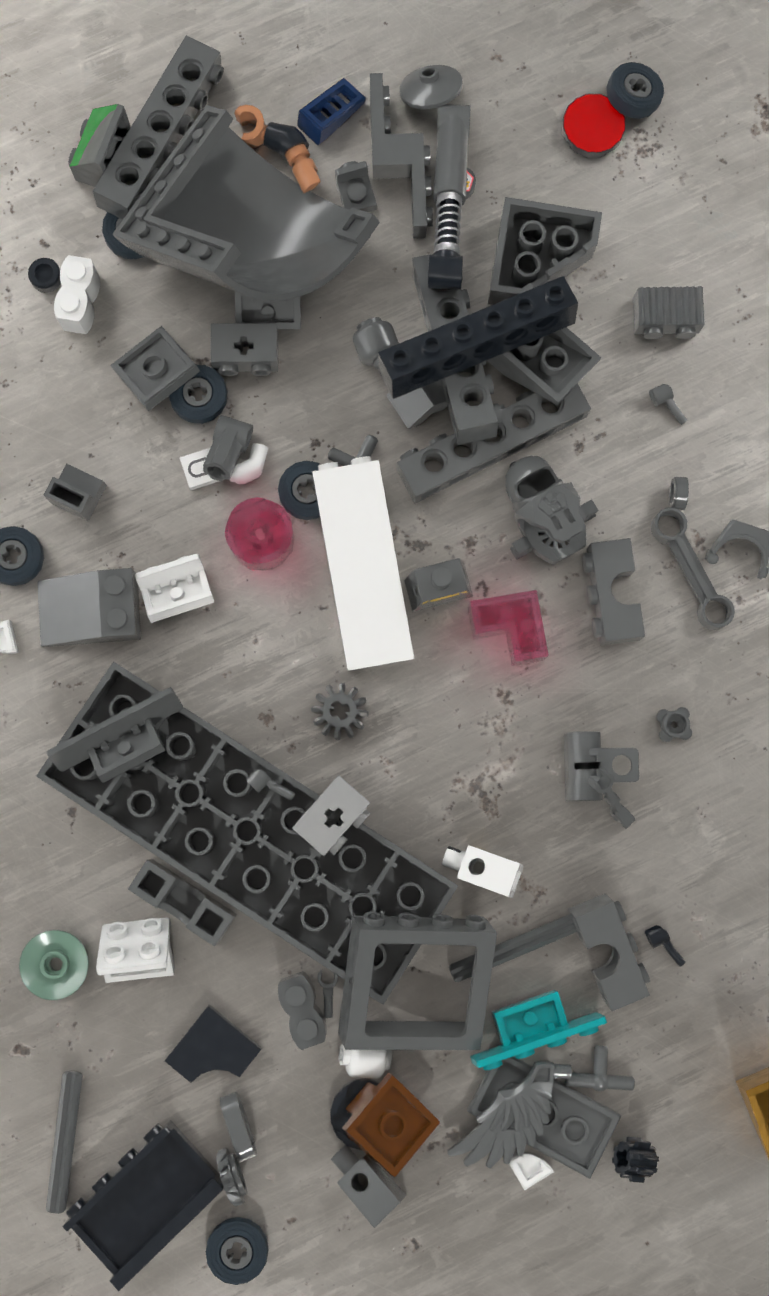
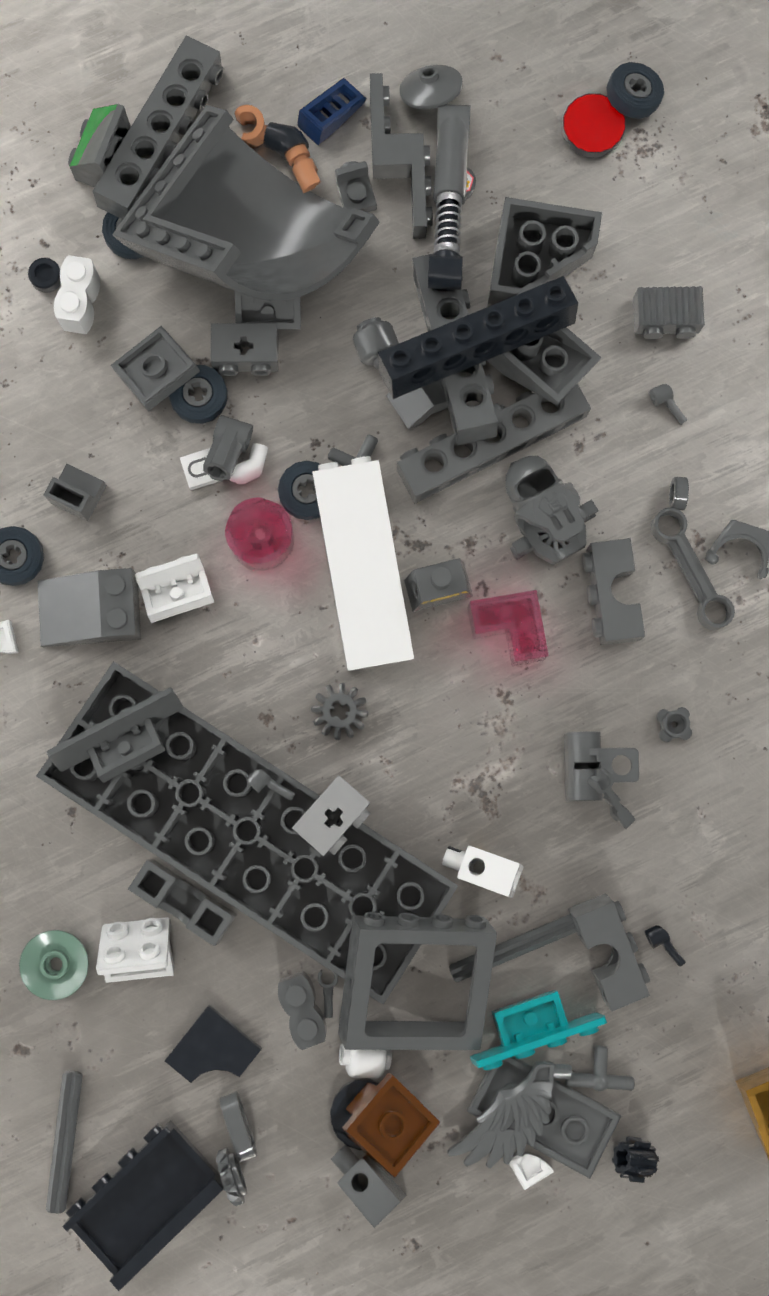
black bush [205,1217,269,1285] -> none

